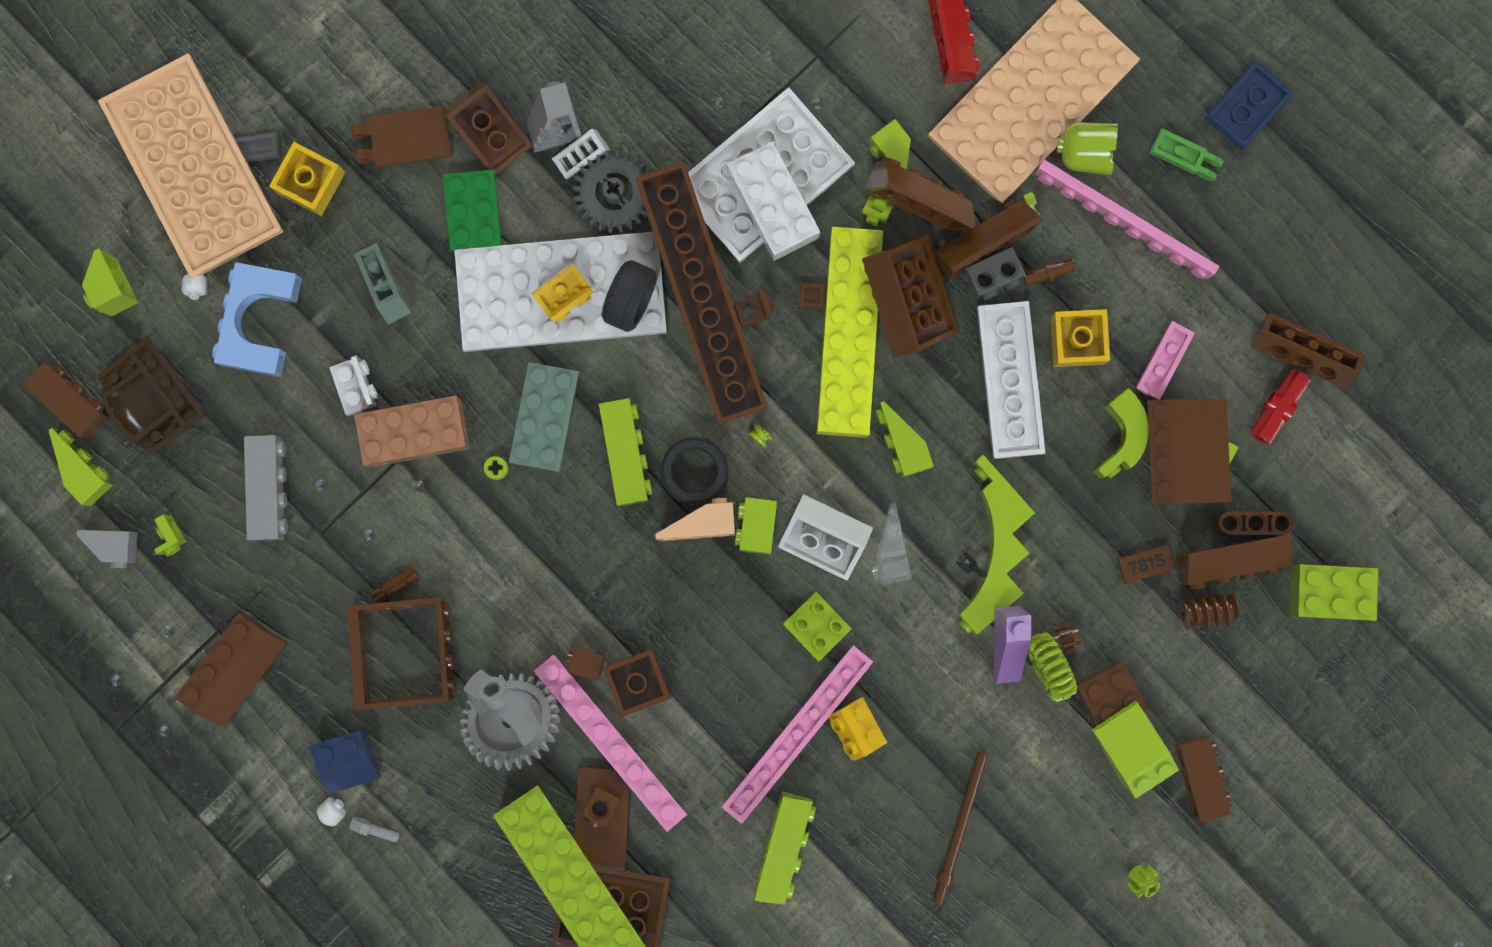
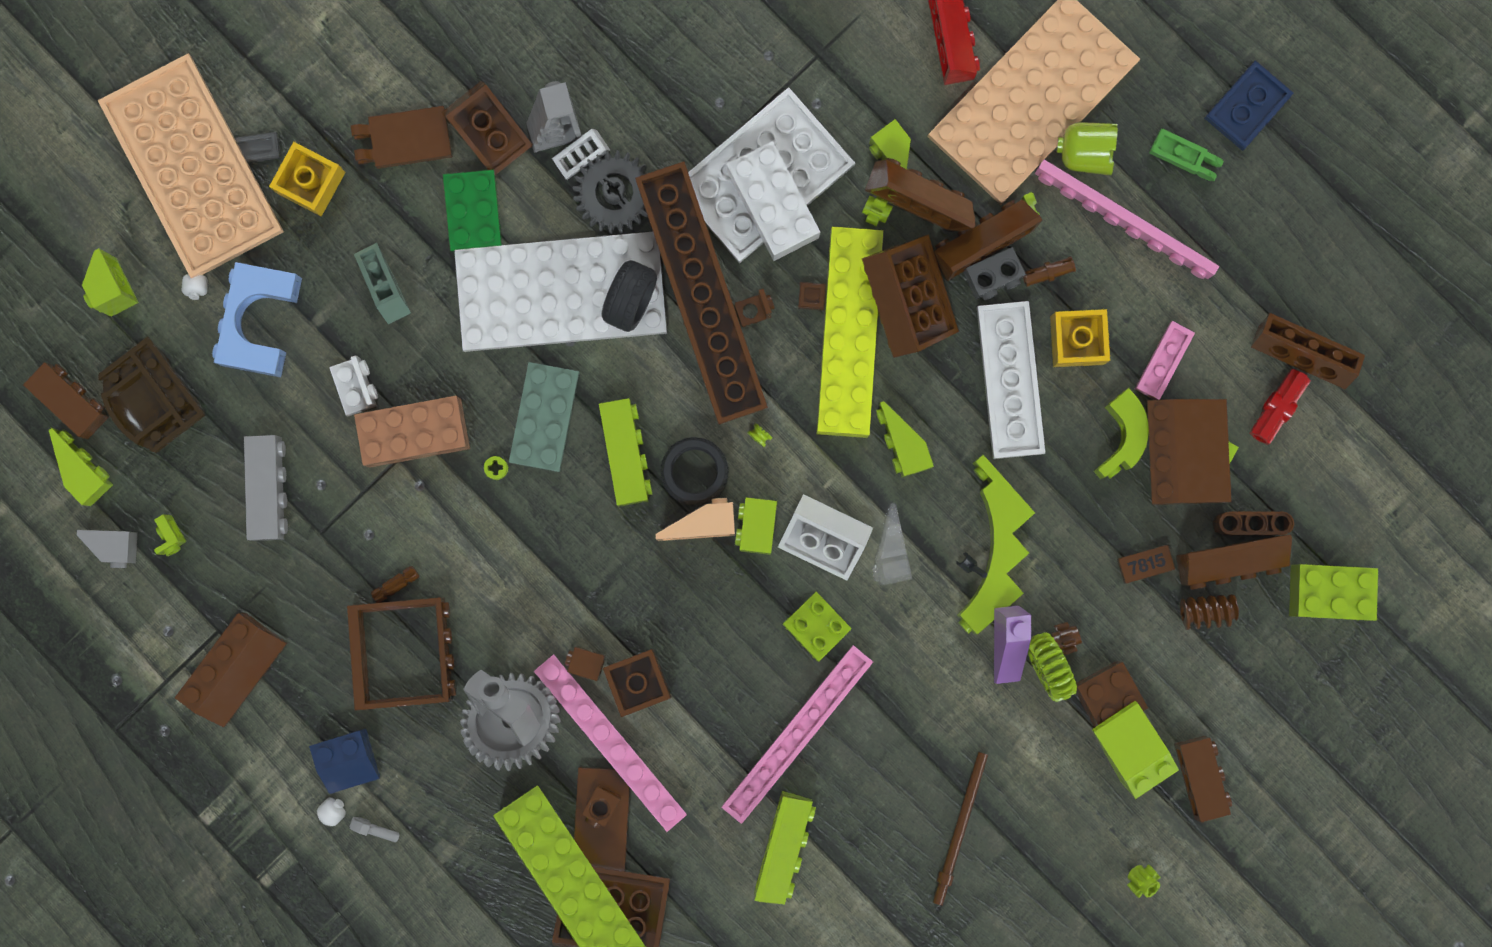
yellow bracket [531,263,594,322] -> none
yellow bracket [828,697,887,761] -> none

